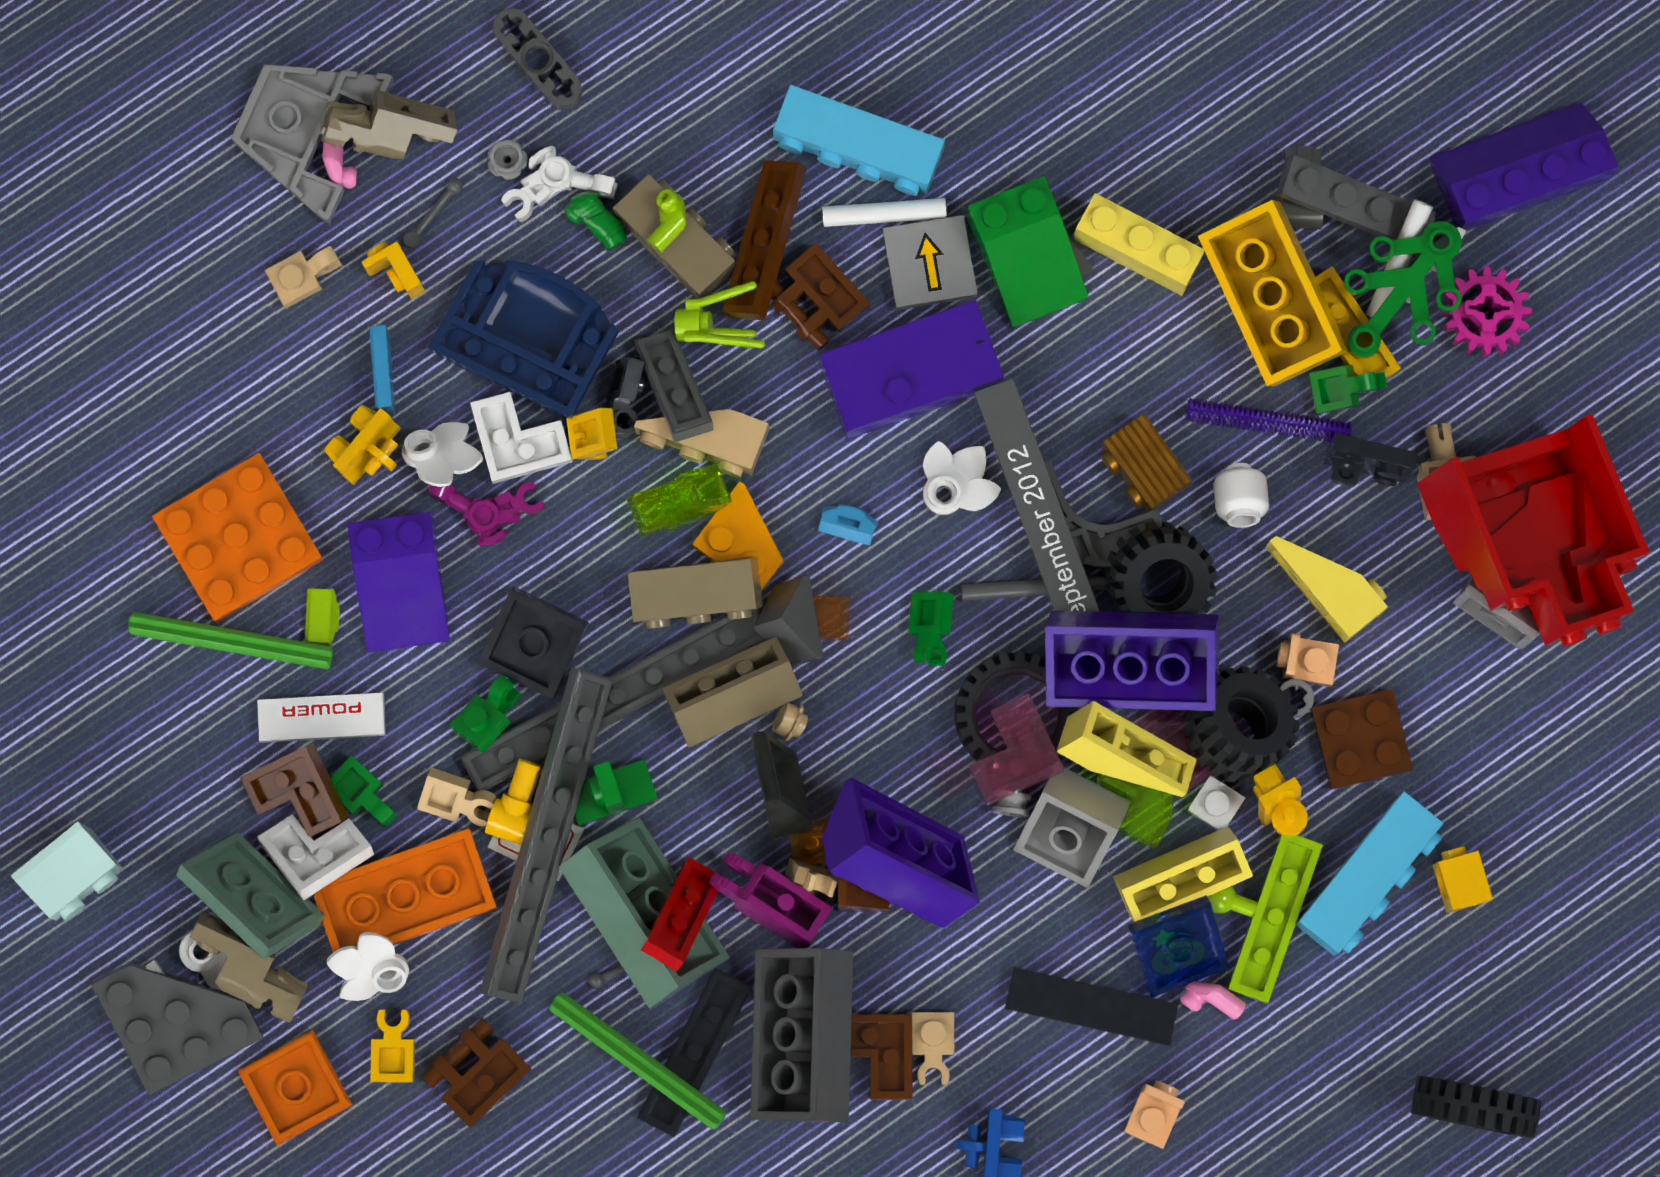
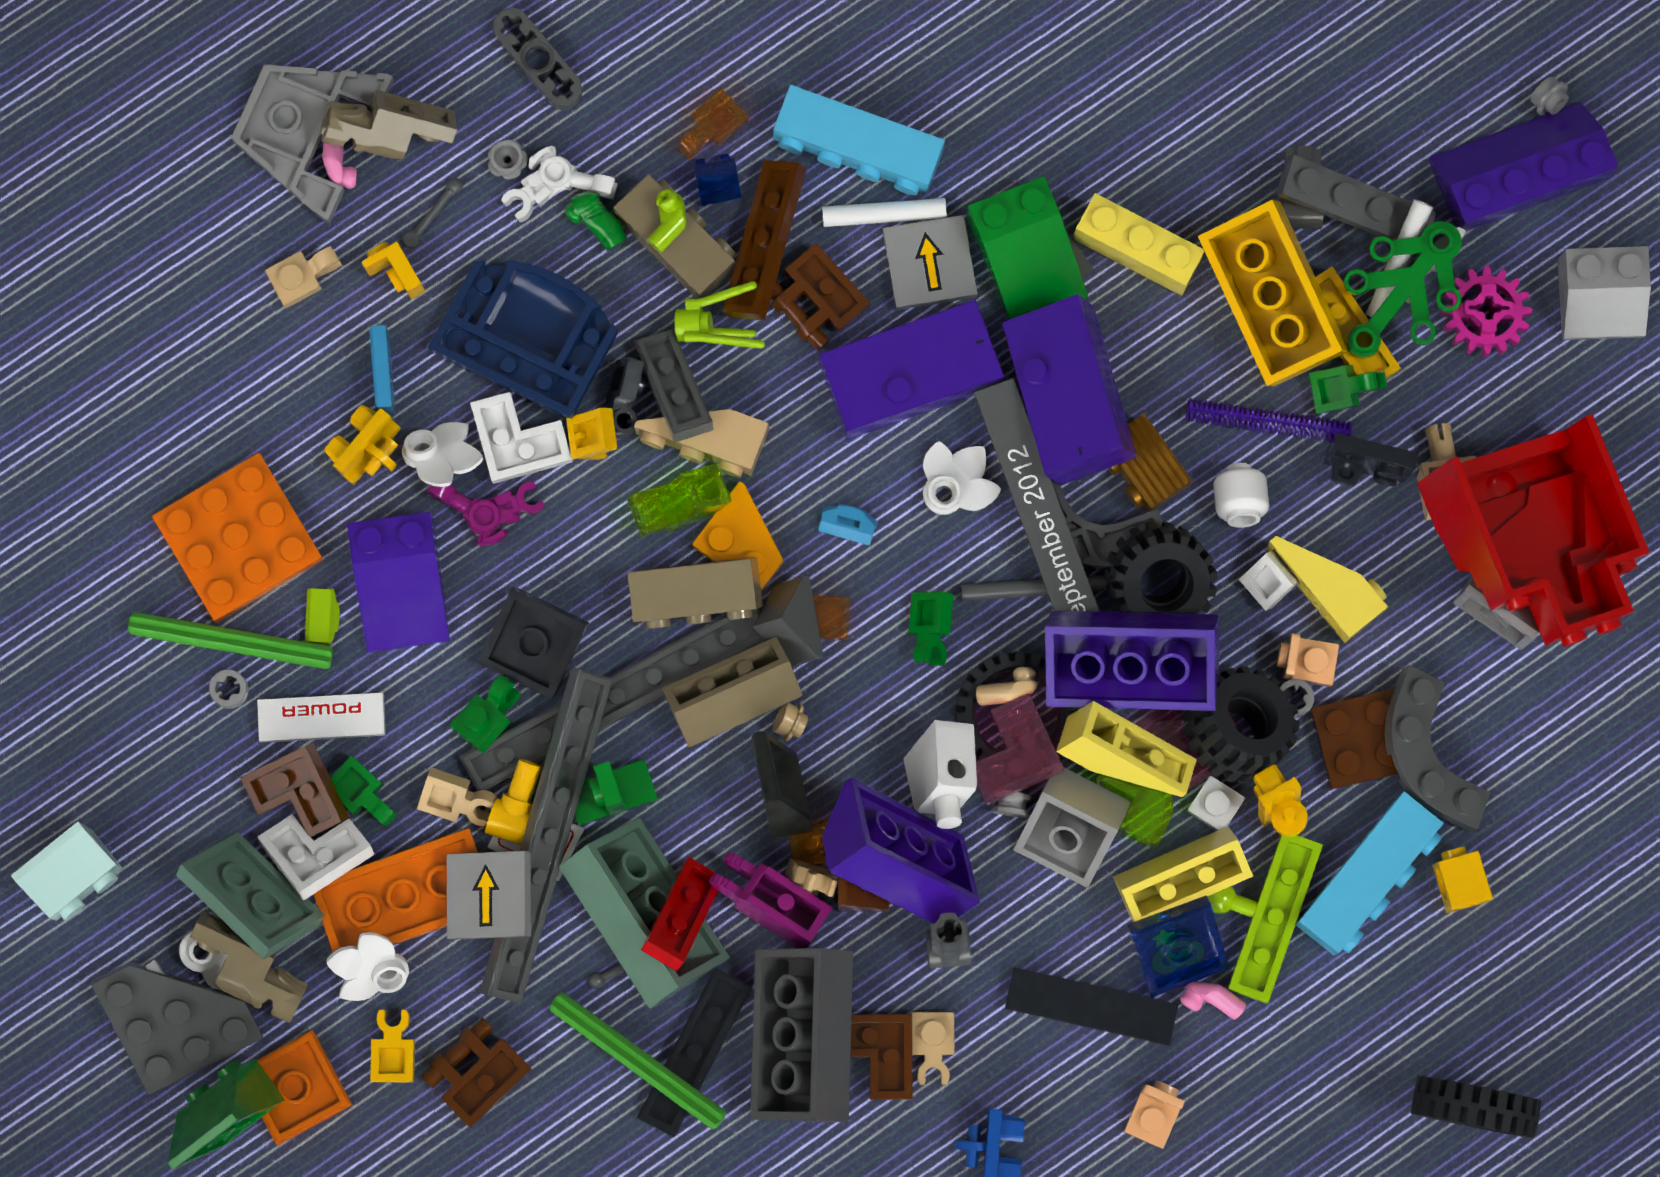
none -> green slope [168,1059,285,1170]
none -> light grey bush [209,670,249,709]
none -> light grey tile [447,851,531,940]
none -> clear orange plate [678,88,749,160]
none -> clear blue tile [694,153,742,206]
none -> white torso [904,720,977,829]
none -> dark grey piece [926,913,971,969]
none -> tan arm [976,667,1038,706]
none -> dark purple brick [1002,294,1137,485]
none -> white plate [1239,550,1299,611]
none -> dark grey plate [1384,665,1490,832]
none -> light grey plate [1530,77,1569,115]
none -> light grey slope [1557,246,1651,340]

